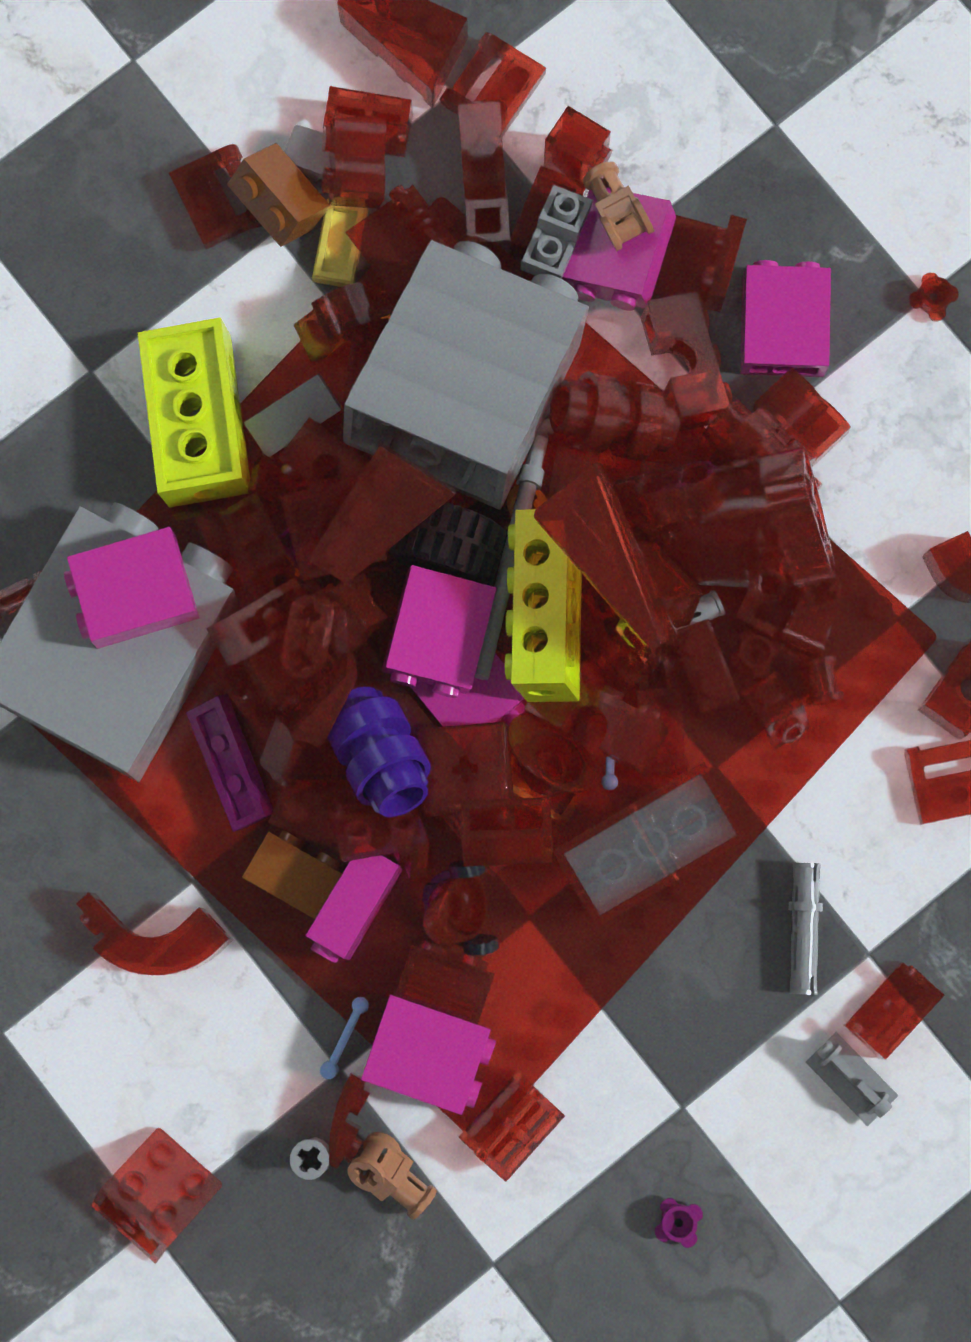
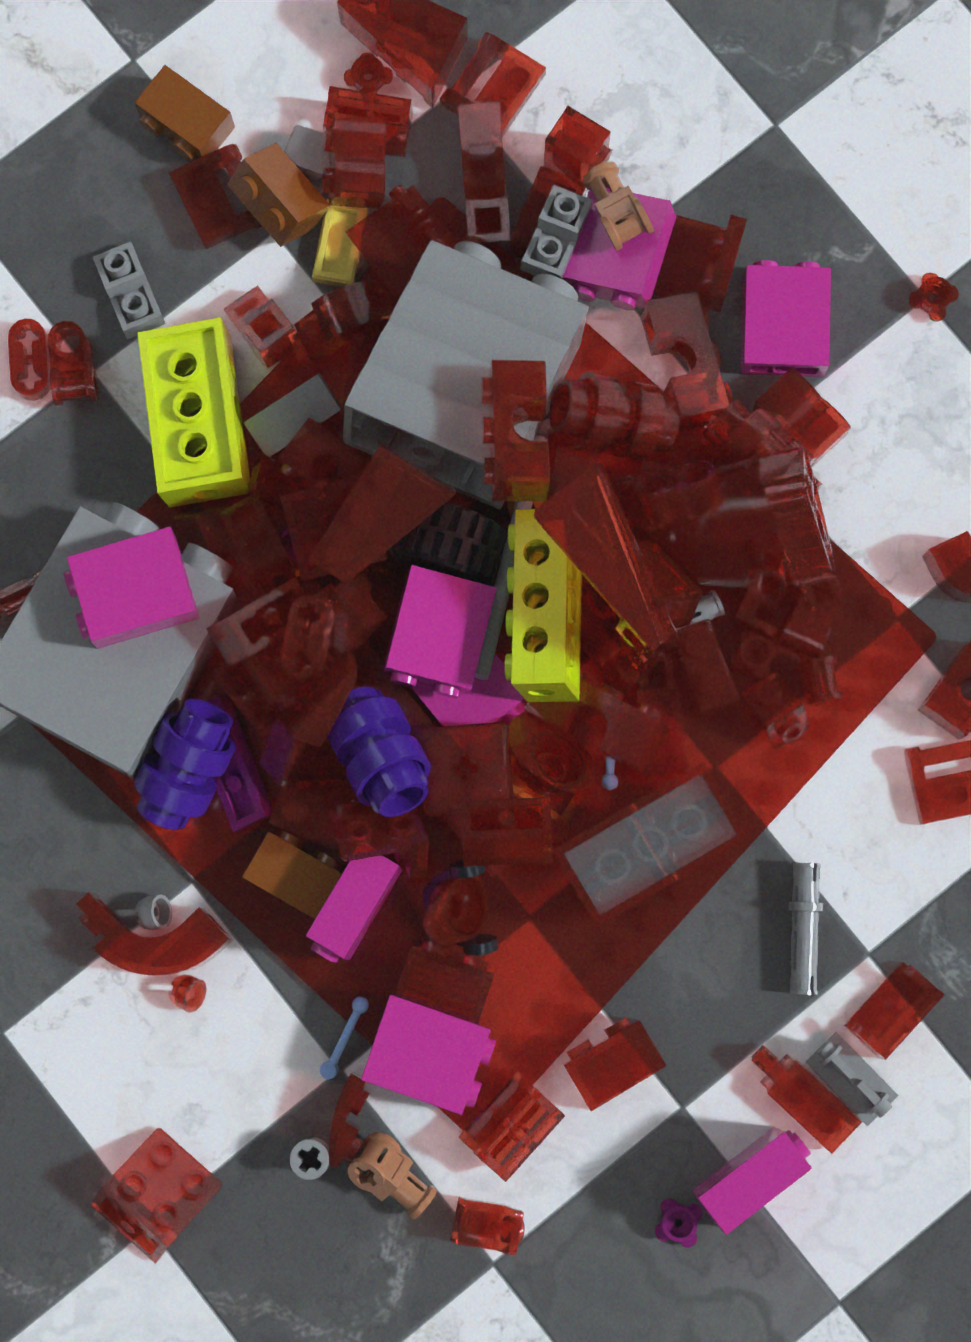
none -> clear red beam [8,318,52,401]
none -> clear red piece [47,321,99,406]
none -> light grey slope [93,241,166,339]
none -> dark orange brick [134,65,235,165]
none -> dark purple piece [134,699,236,830]
none -> light grey hinge [135,894,172,930]
none -> clear red hinge [168,974,207,1013]
none -> clear red brick [224,285,302,369]
none -> clear red plate [344,53,393,101]
none -> clear red bracket [450,1197,525,1256]
none -> clear red arch [481,360,550,502]
none -> clear red brick [563,1017,667,1111]
none -> dark pink brick [691,1127,812,1235]
none -> clear red hinge [751,1045,862,1154]

